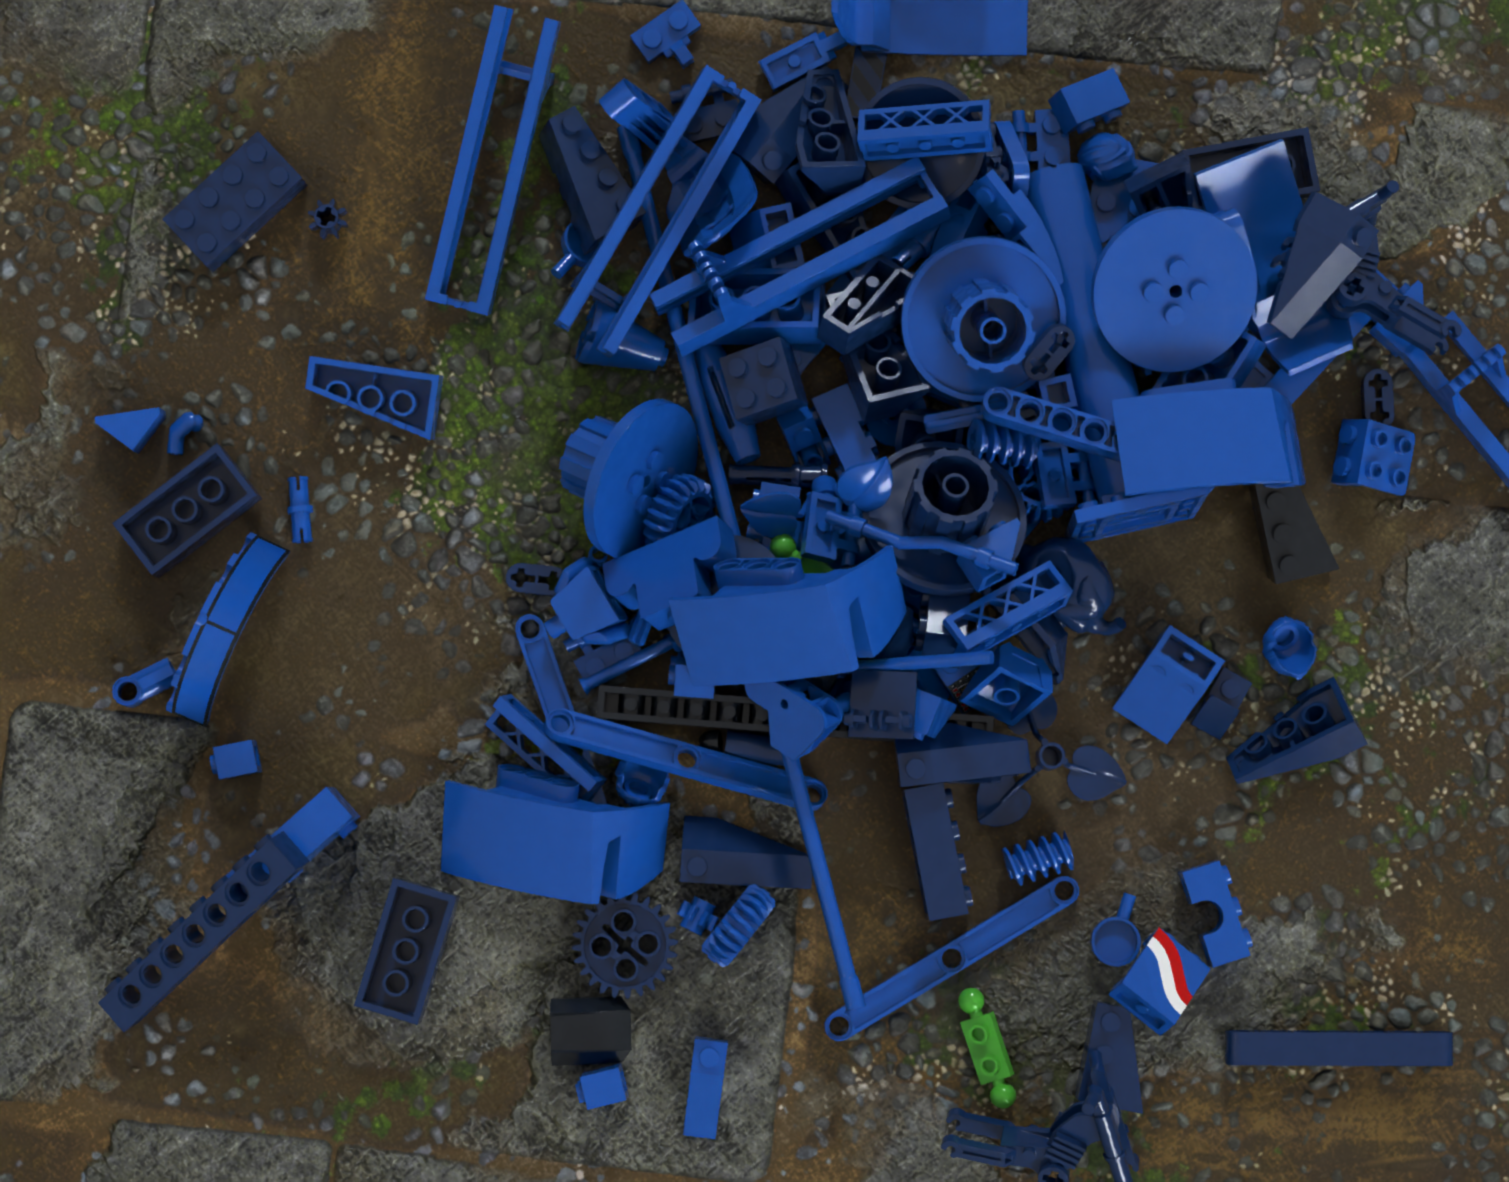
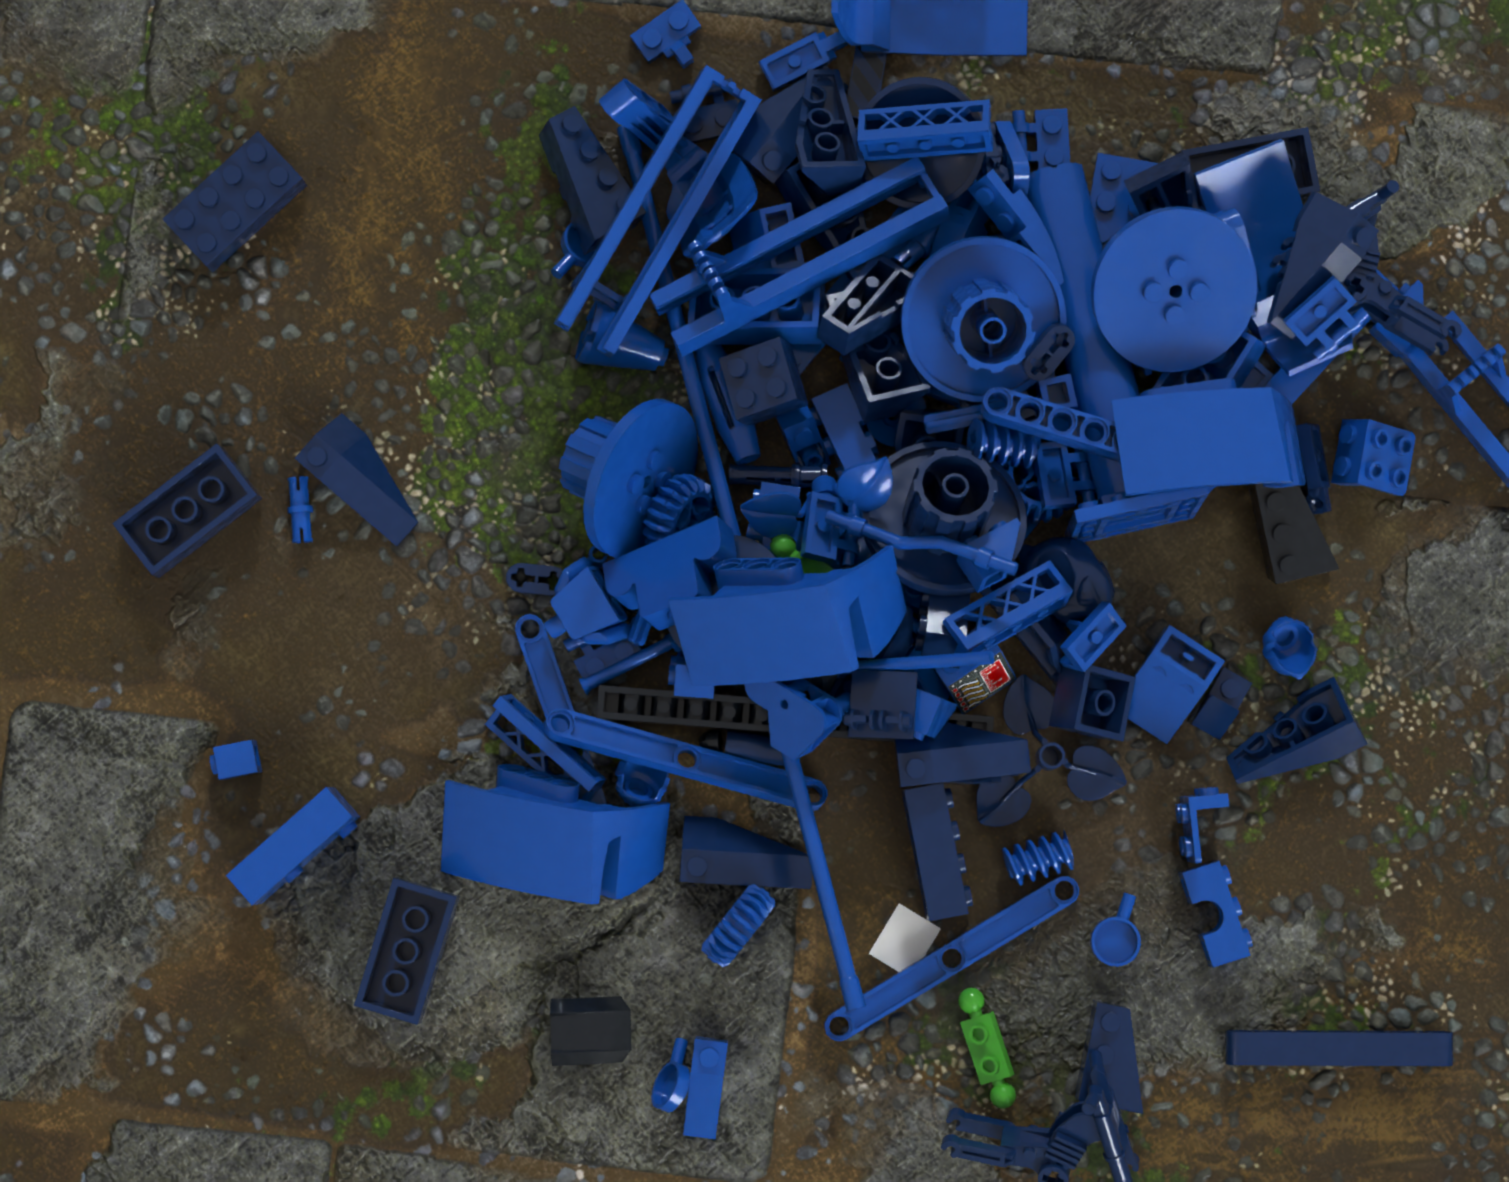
blue slope [95,407,166,454] -> none
dark blue brick [98,831,310,1032] -> none
blue piece [112,658,176,708] -> none
blue windscreen [166,532,290,727] -> none
blue arm [167,412,203,455] -> none
blue wedge [305,356,443,440] -> none
dark blue gear [308,199,349,240] -> none
blue piece [425,5,561,316] -> none
dark blue gear [572,892,679,999] -> none
blue brick [575,1063,629,1110] -> none
blue gear [677,896,719,936] -> none
blue slope [958,642,1053,726] -> none
blue brick [1048,68,1130,135] -> none
blue hair [1077,132,1138,181] -> none
panel [1108,927,1211,1036] -> none
dark blue beam [1361,368,1394,425] -> none
none -> dark blue wedge [295,413,419,547]
none -> blue piece [651,1038,690,1113]
none -> white sticker [869,903,941,972]
none -> dark blue brick [1049,665,1136,741]
none -> blue panel [1059,601,1127,672]
none -> blue bracket [1175,787,1229,864]
none -> blue plate [1283,275,1371,361]
none -> dark blue hinge [1297,423,1332,515]

